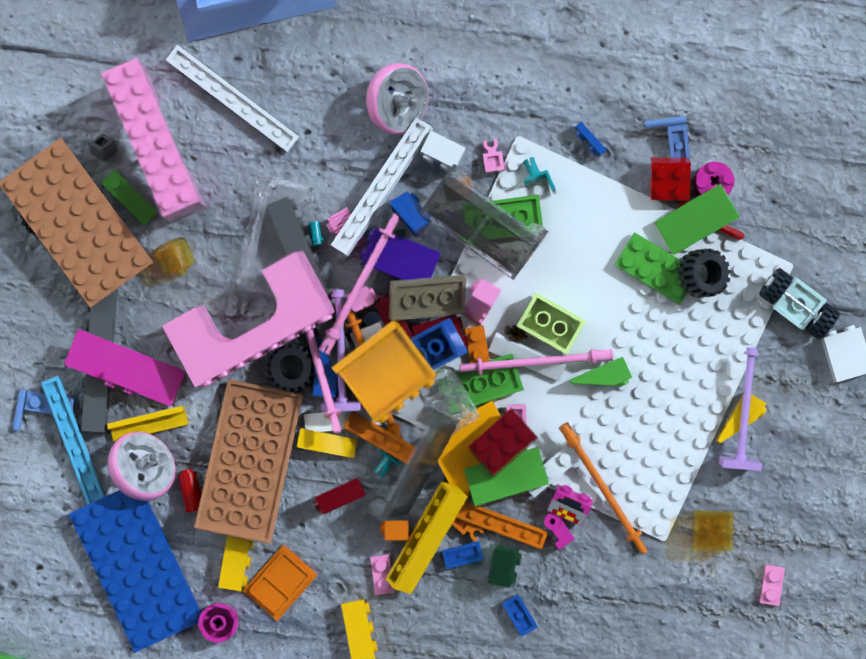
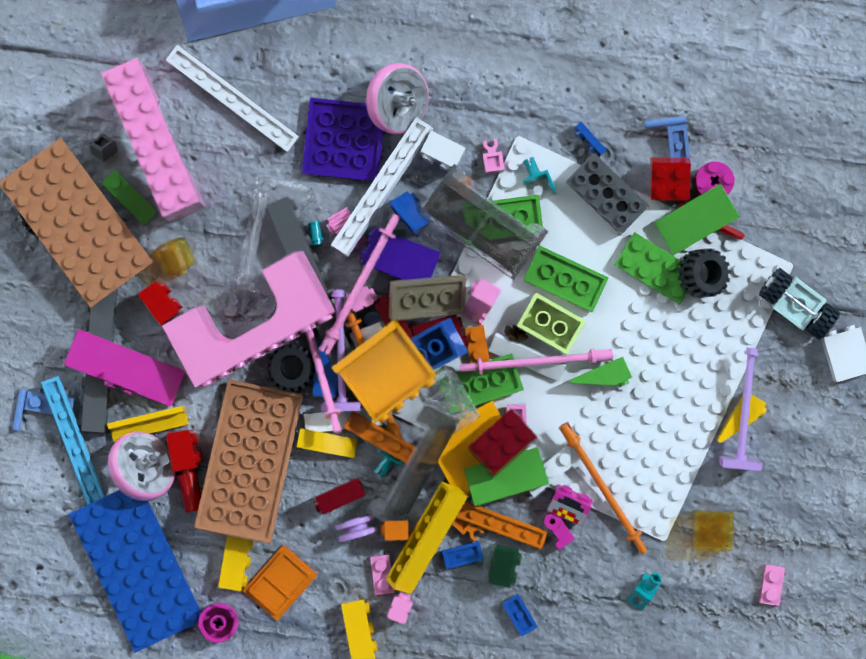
none -> red brick [138,280,183,326]
none -> red brick [166,429,202,472]
none -> dark purple plate [302,97,383,181]
none -> lavender wheel [334,514,378,542]
none -> bright pink brick [387,591,413,624]
none -> bright green plate [523,245,609,312]
none -> dark grey brick [566,153,649,235]
none -> teal bracket [626,572,662,611]

